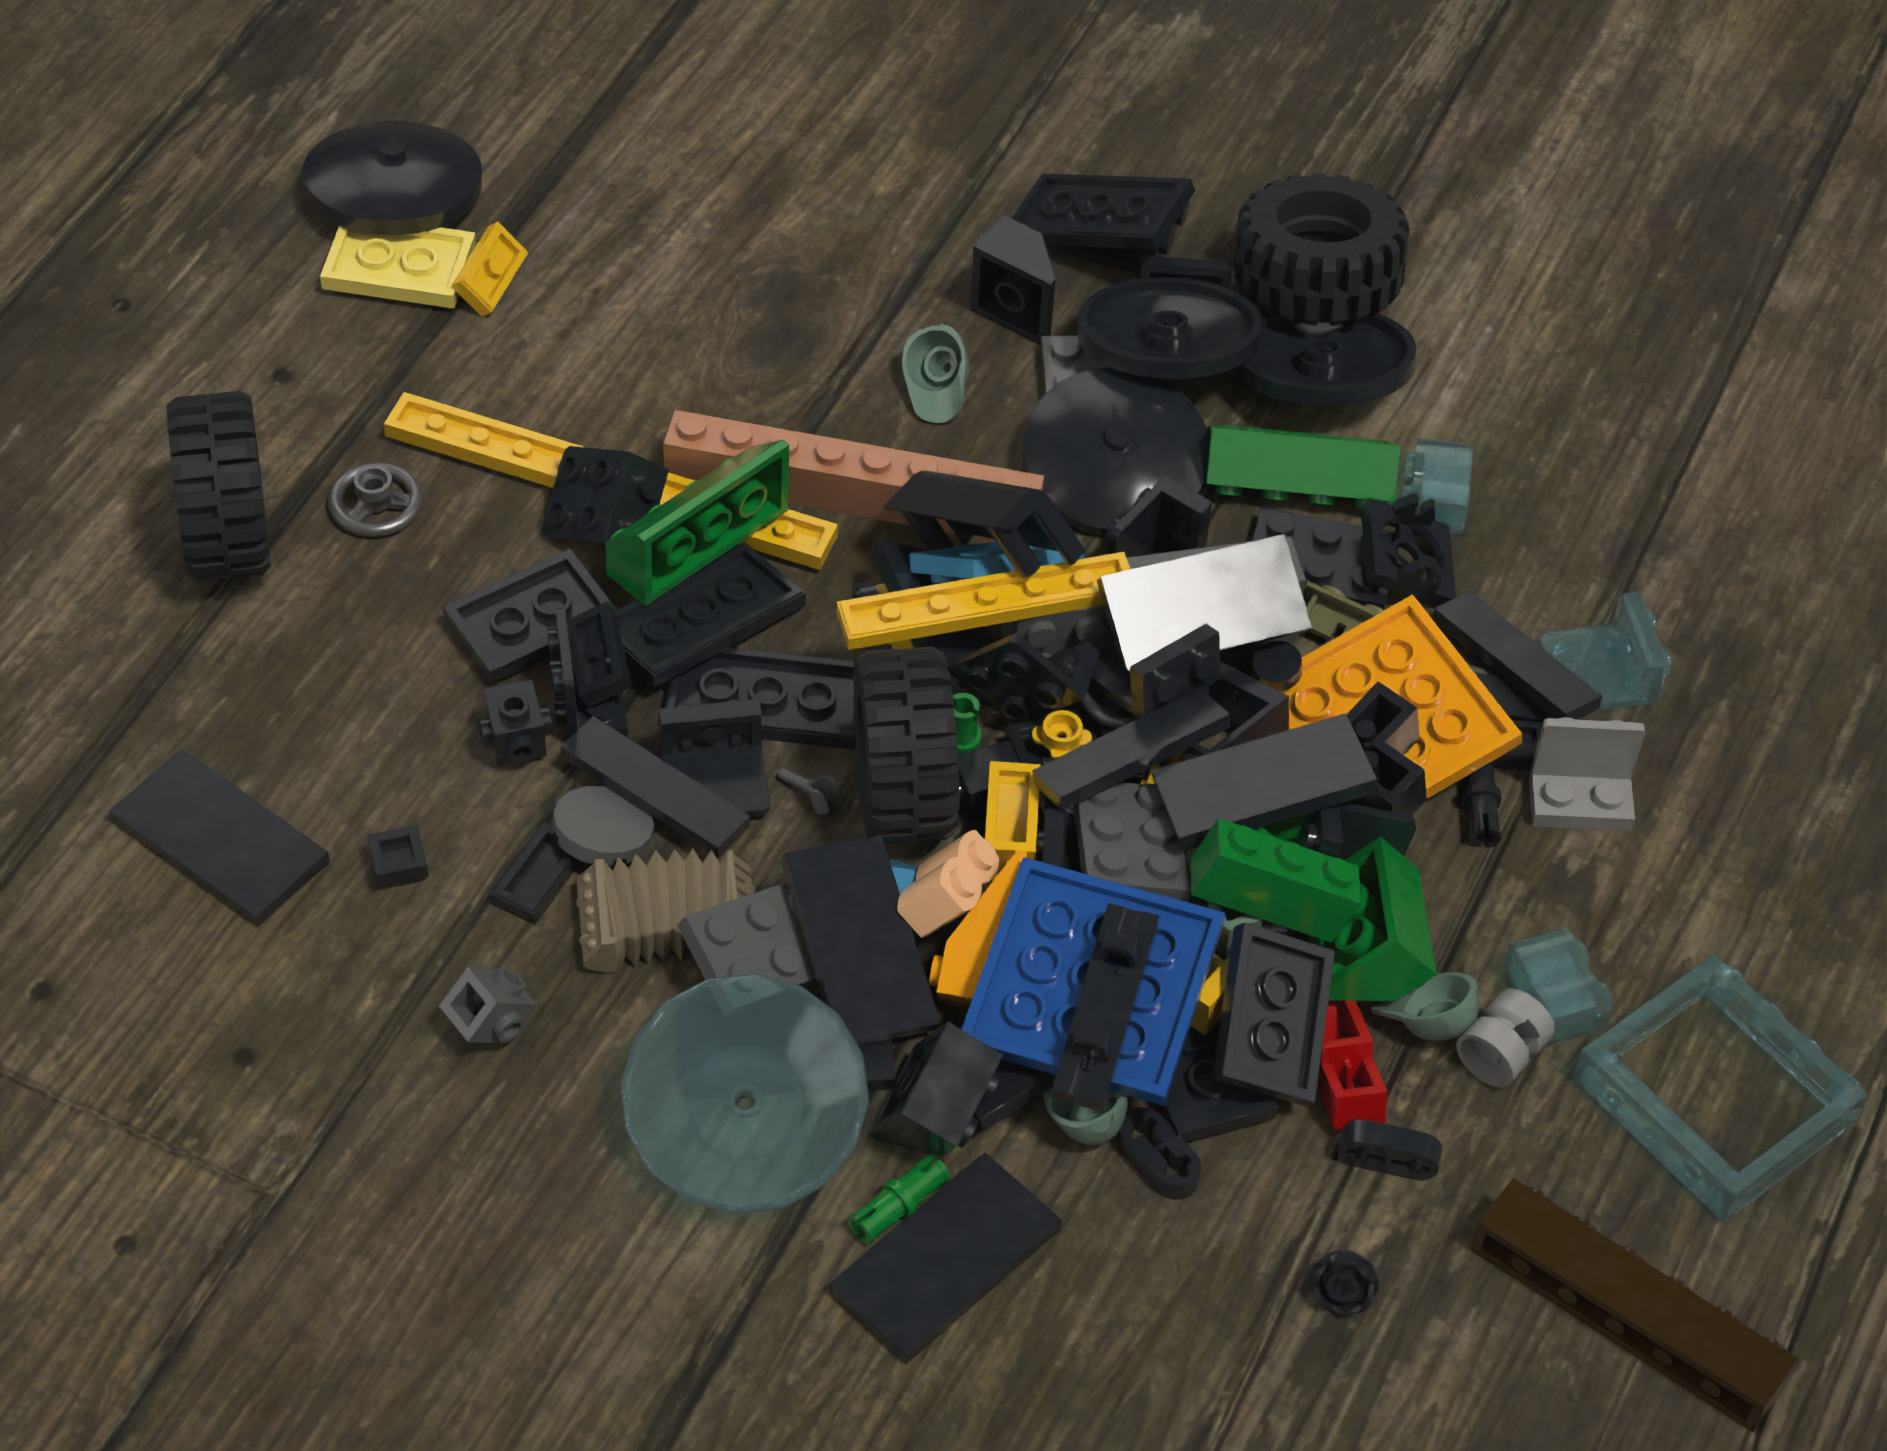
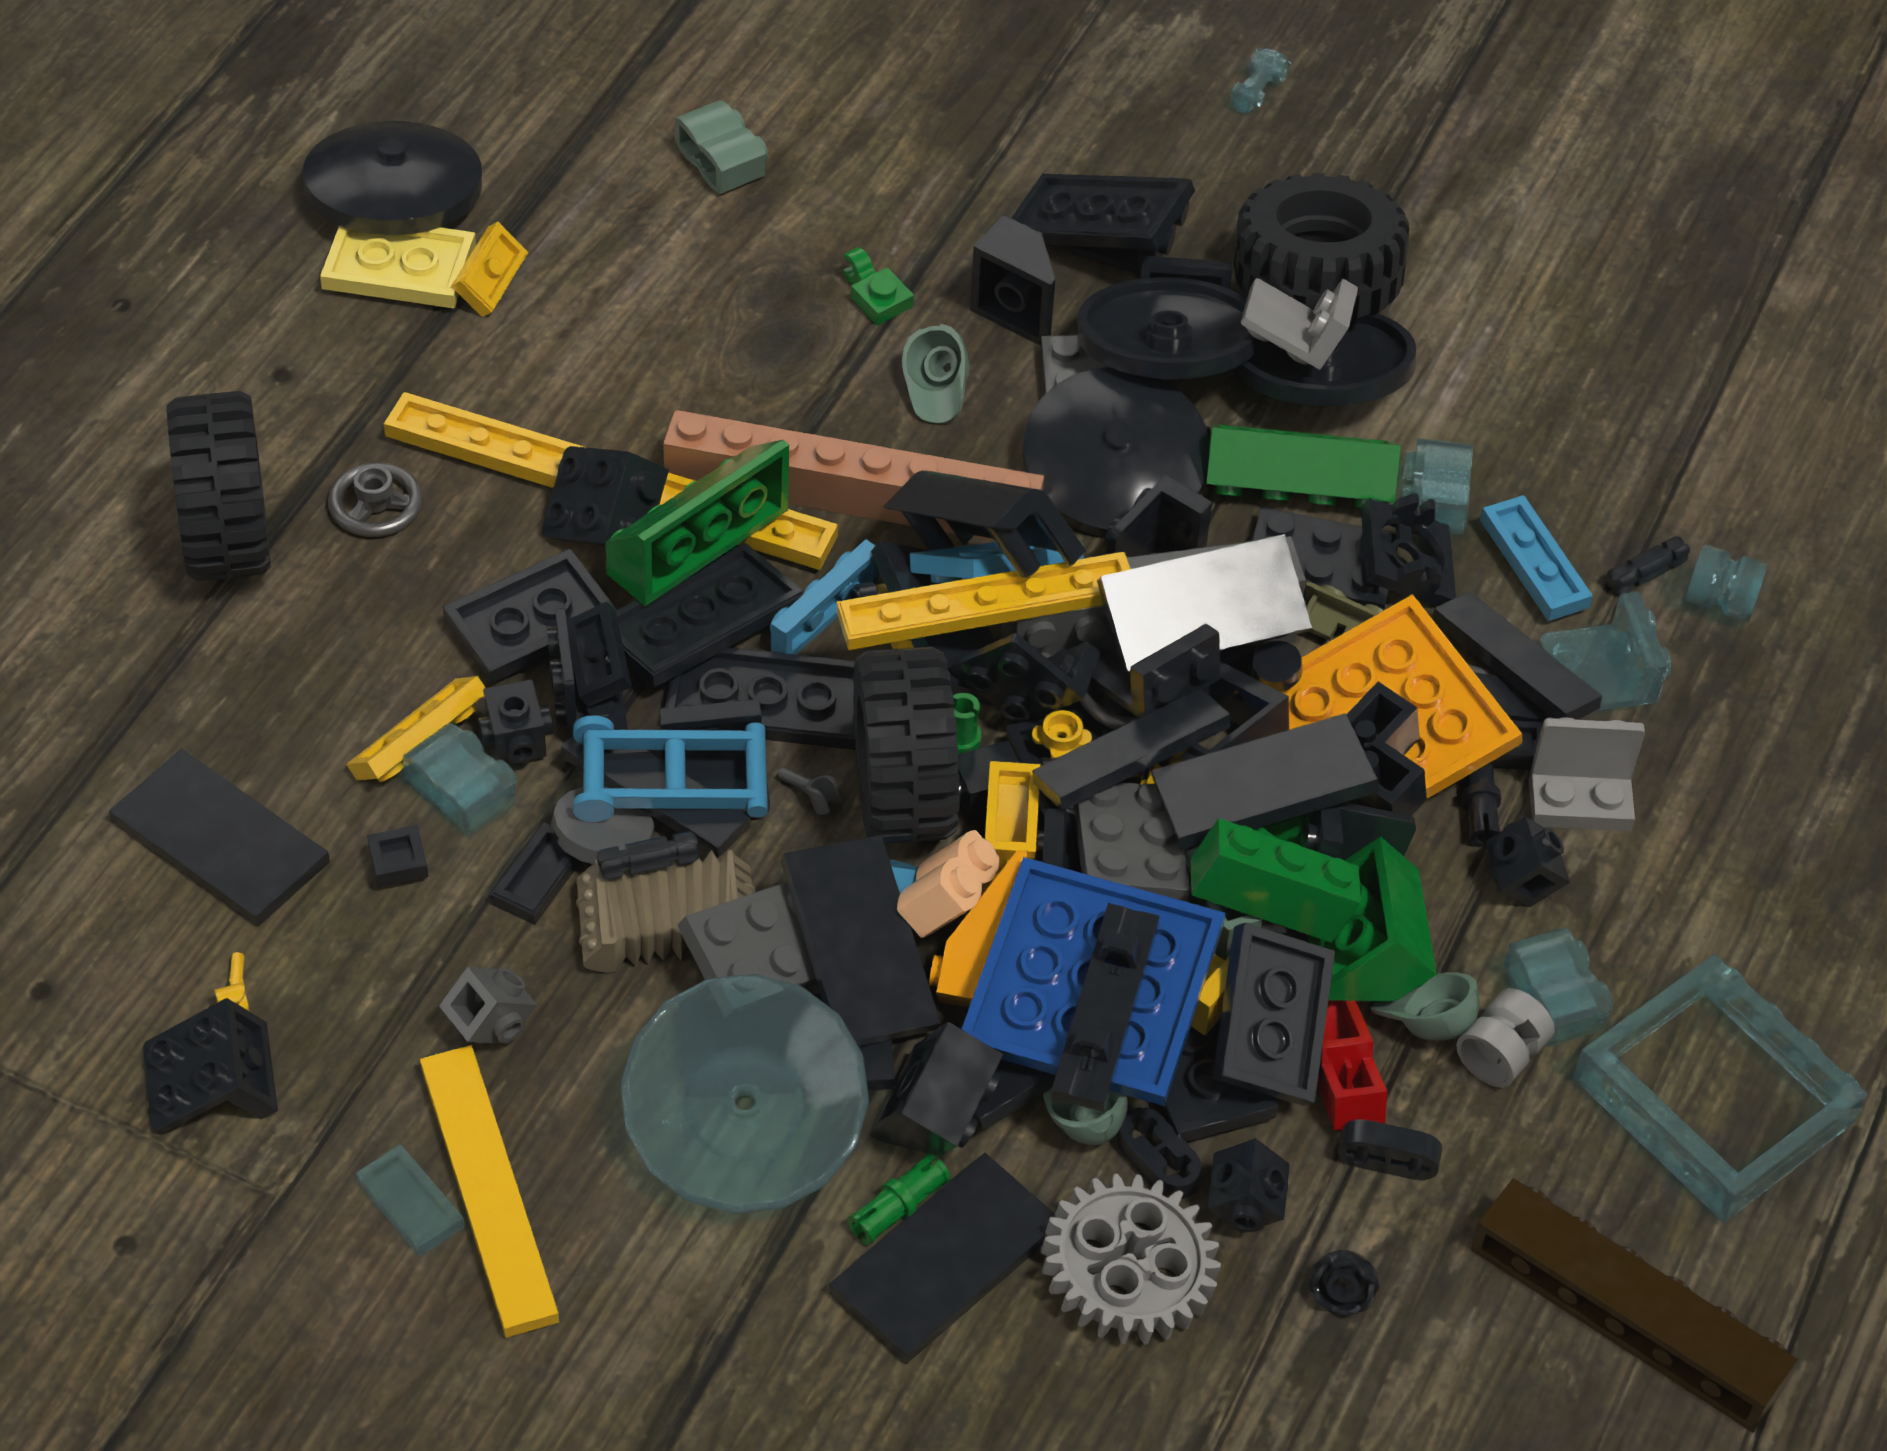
none -> black bracket [143,998,278,1135]
none -> yellow hand [214,952,249,1011]
none -> yellow plate [346,676,485,782]
none -> clear light blue tile [356,1144,465,1257]
none -> clear light blue brick [403,722,517,836]
none -> yellow tile [420,1045,559,1338]
none -> dark azure piece [573,715,768,822]
none -> black axle [597,831,699,879]
none -> sand green brick [675,100,768,194]
none -> dark azure plate [770,539,880,655]
none -> green plate [843,246,914,326]
none -> light grey gear [1041,1174,1221,1344]
none -> black brick [1207,1138,1290,1233]
none -> clear light blue bar [1231,47,1291,113]
none -> light grey bracket [1241,278,1358,370]
none -> dark azure plate [1480,495,1593,621]
none -> black brick [1485,816,1570,907]
none -> black axle [1605,536,1690,595]
none -> clear light blue wheel [1684,543,1769,622]

